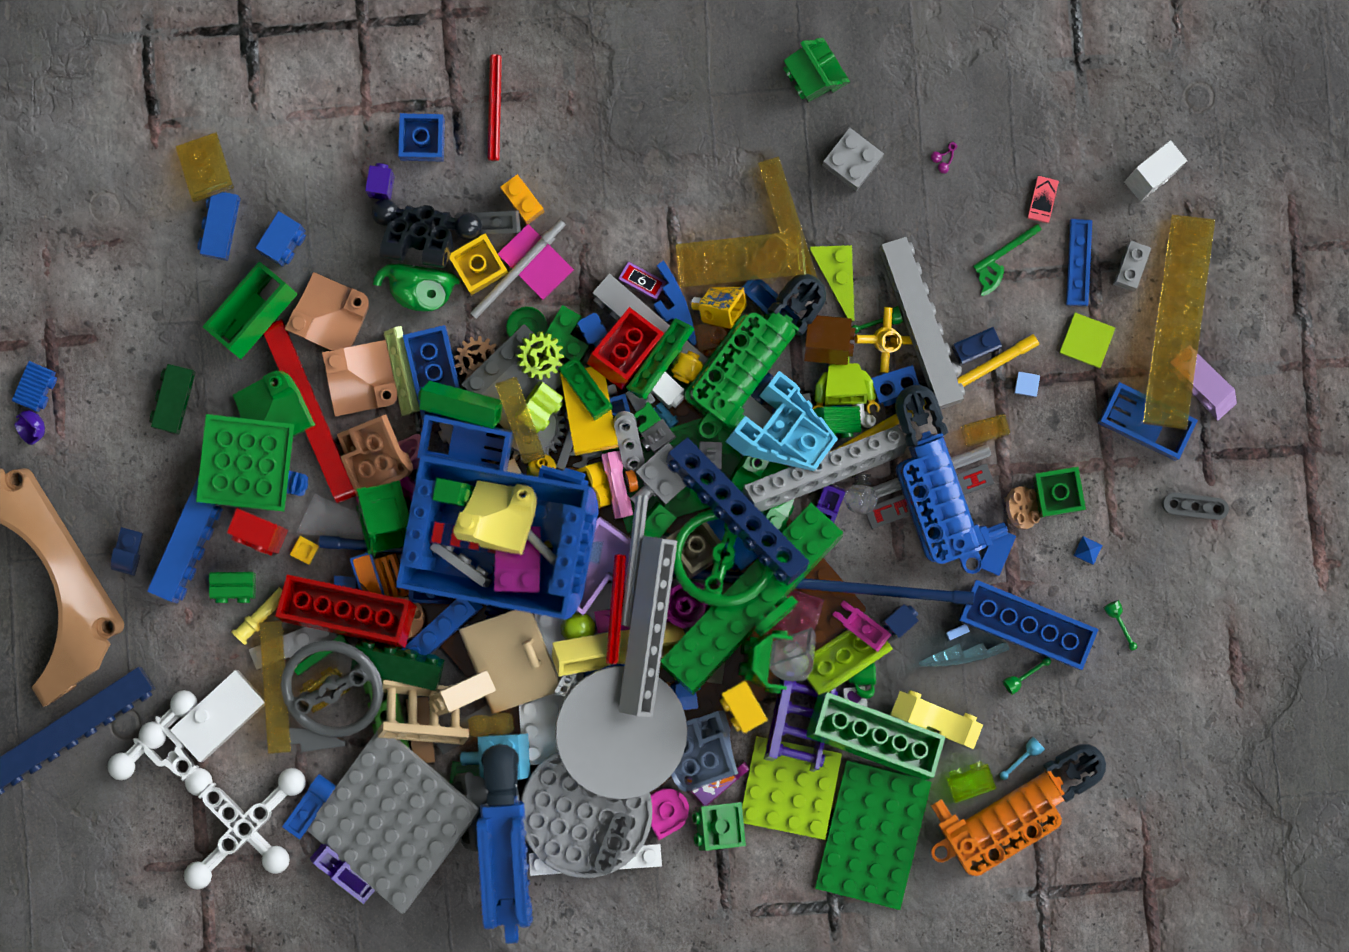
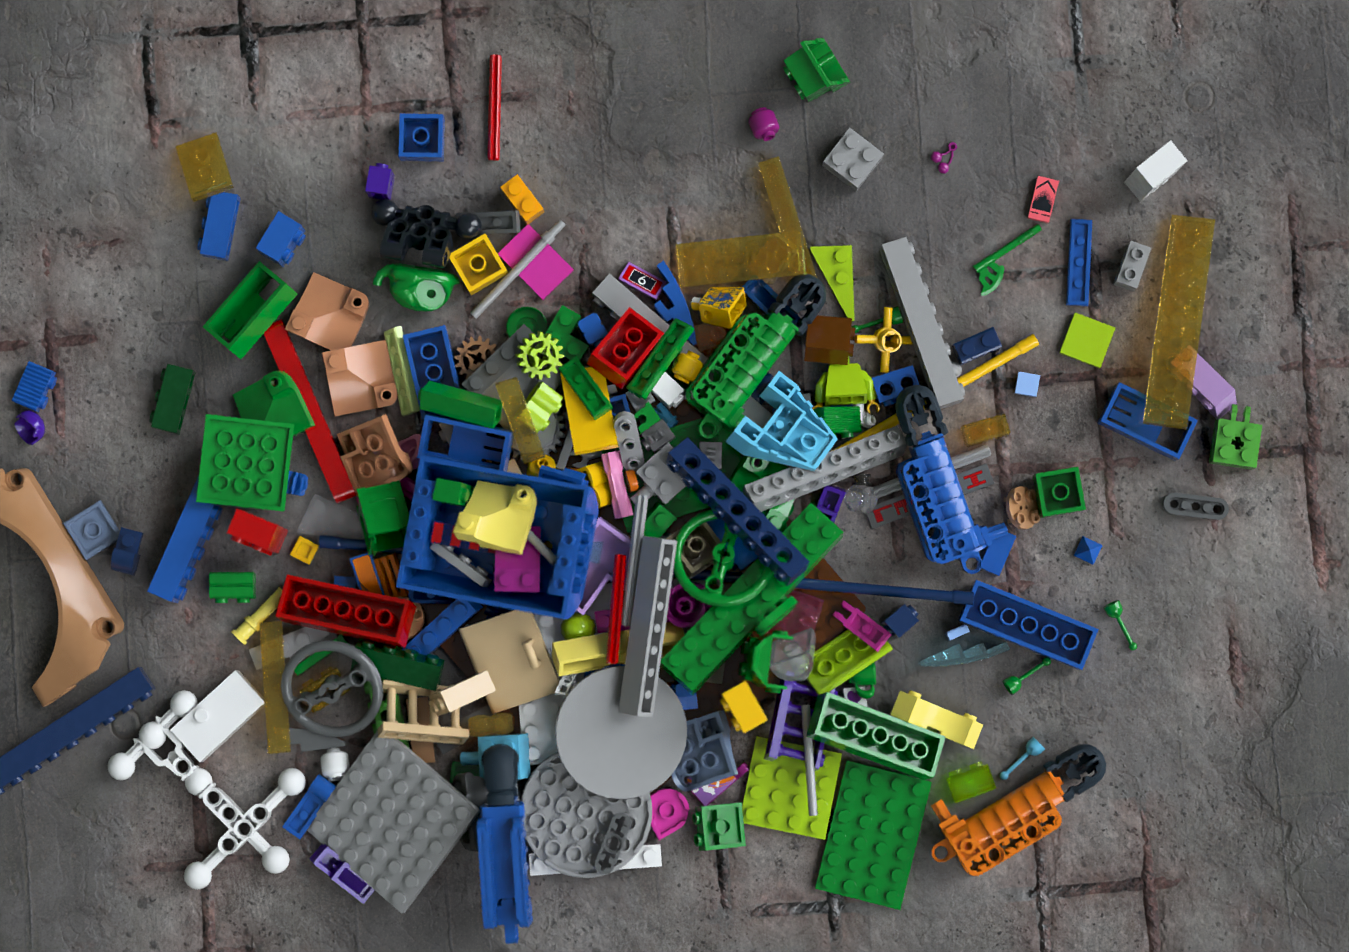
none -> sand blue plate [63,500,120,560]
none -> white head [320,748,350,781]
none -> magenta head [748,107,780,141]
none -> light grey piece [801,705,818,816]
none -> bright green hinge [1209,404,1262,470]

